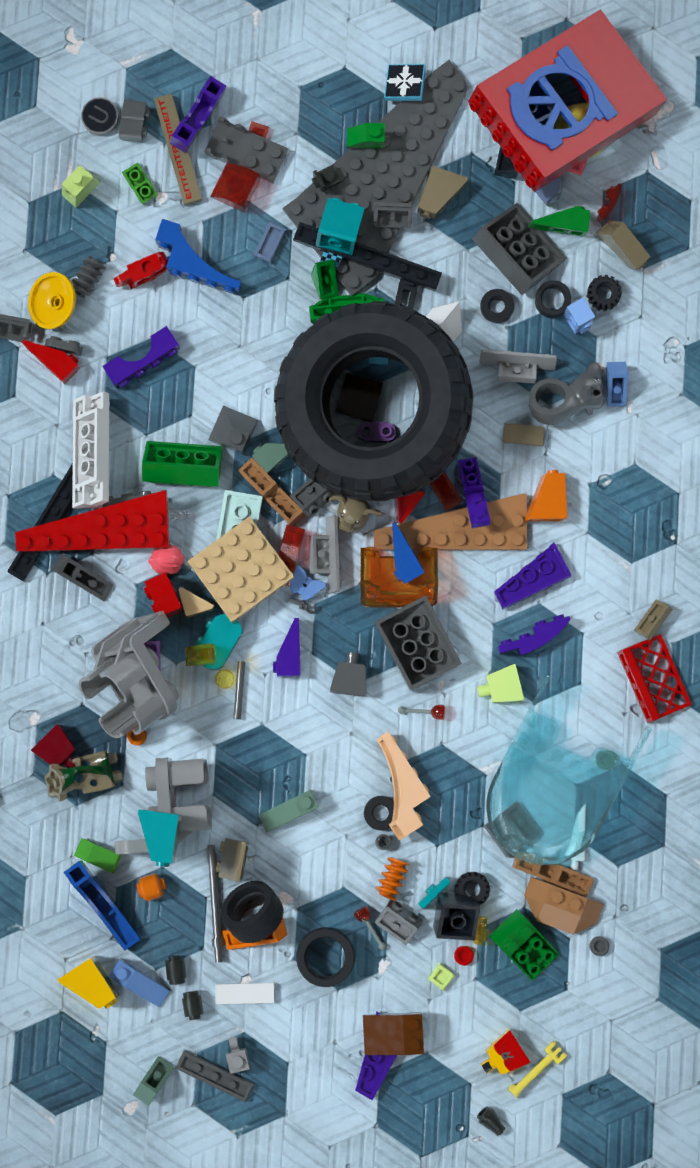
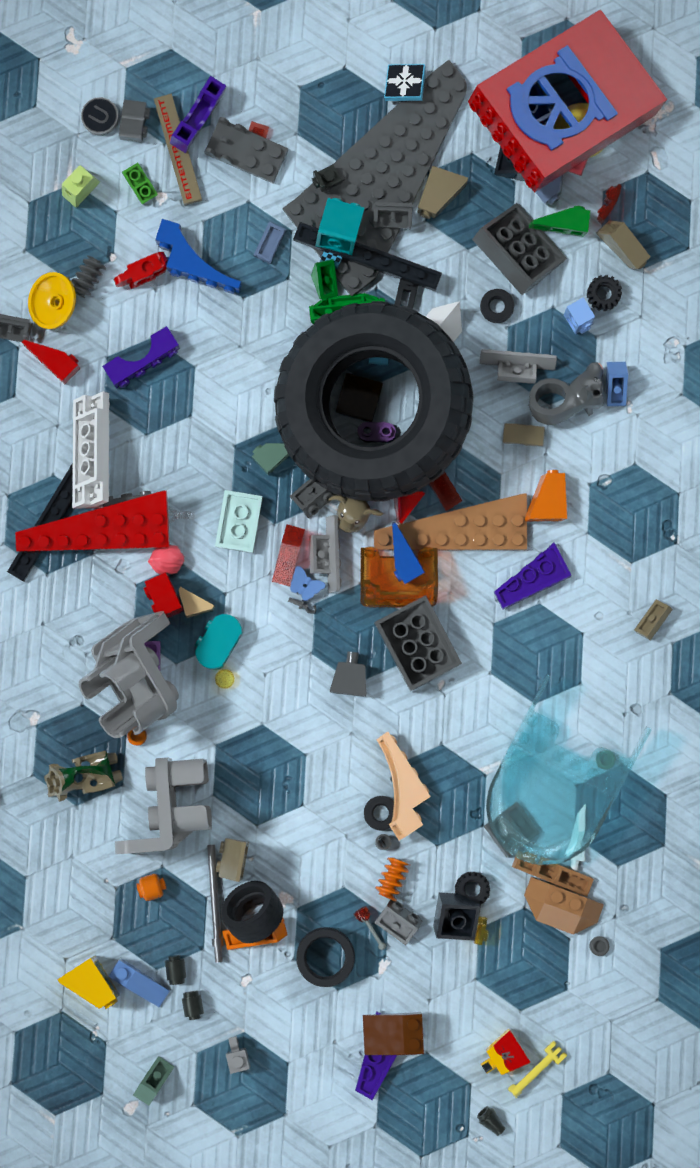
dark red torso [31,724,77,768] -> none
dark grey plate [44,336,83,356] -> none
dark grey slope [51,553,114,601] -> none
blue arch [63,860,141,951] -> none
bright green slope [74,838,122,874] -> none
teal slope [138,809,182,867] -> none
green slope [142,441,222,487] -> none
dark grey tile [175,1050,254,1103] -> none
clear yellow slope [185,643,216,666] -> none
tan plate [187,516,295,623] -> none
dark grey slope [208,405,258,455] -> none
clear red slope [210,163,260,213] -> none
white tile [215,983,274,1004] -> none
dark grey bar [233,661,245,719] -> none
medium nougat slope [238,458,305,528] -> none
sand green slope [258,790,319,832] -> none
dark purple slope [273,618,300,677] -> none
green slope [347,123,385,148] -> none
hinge [398,704,445,720] -> none
teal plate [417,877,450,909] -> none
yellowish green tile [427,963,455,991] -> none
red tile [454,946,474,966] -> none
dark purple slope [458,457,491,528] -> none
yellowish green torso [477,664,524,703] -> none
green slope [489,909,560,981] -> none
dark purple slope [497,614,570,656] -> none
black tyre [535,280,572,318] -> none
red fence [617,634,692,723] -> none

